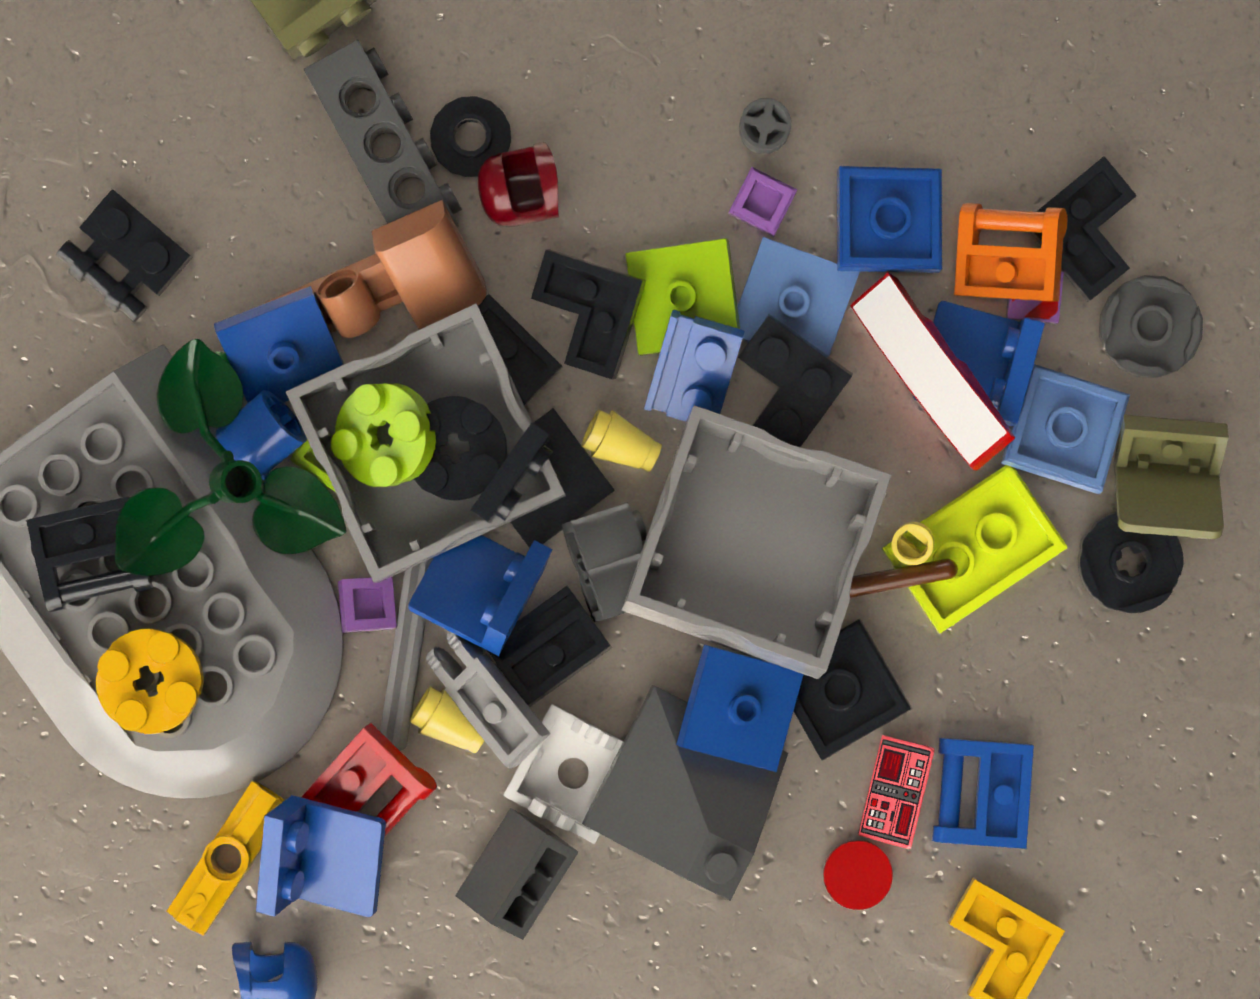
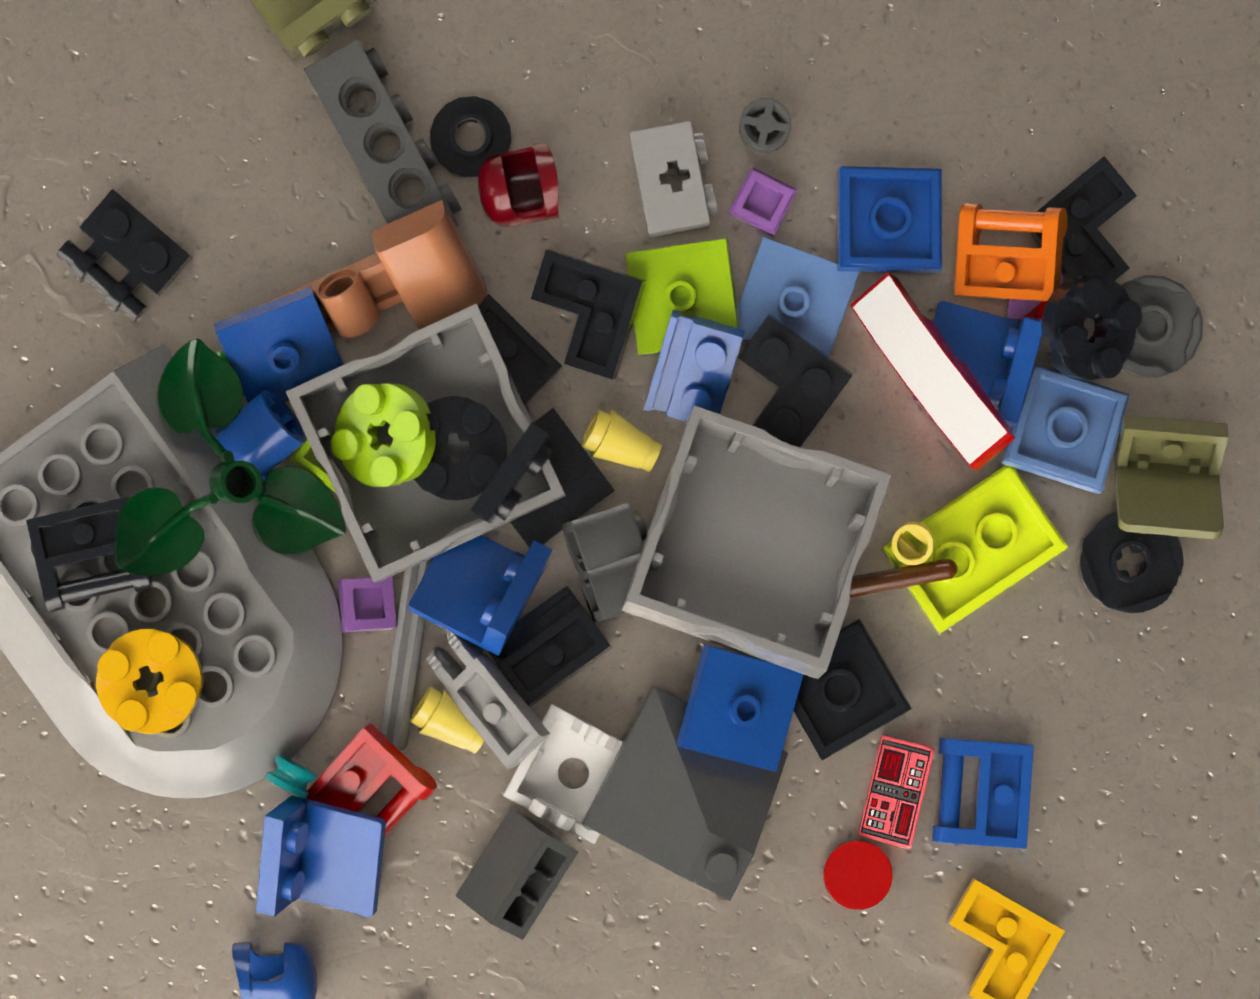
yellow piece [166,780,285,936] -> none
none -> teal bush [265,754,318,799]
none -> light grey brick [630,121,718,239]
none -> black plate [1041,275,1142,380]

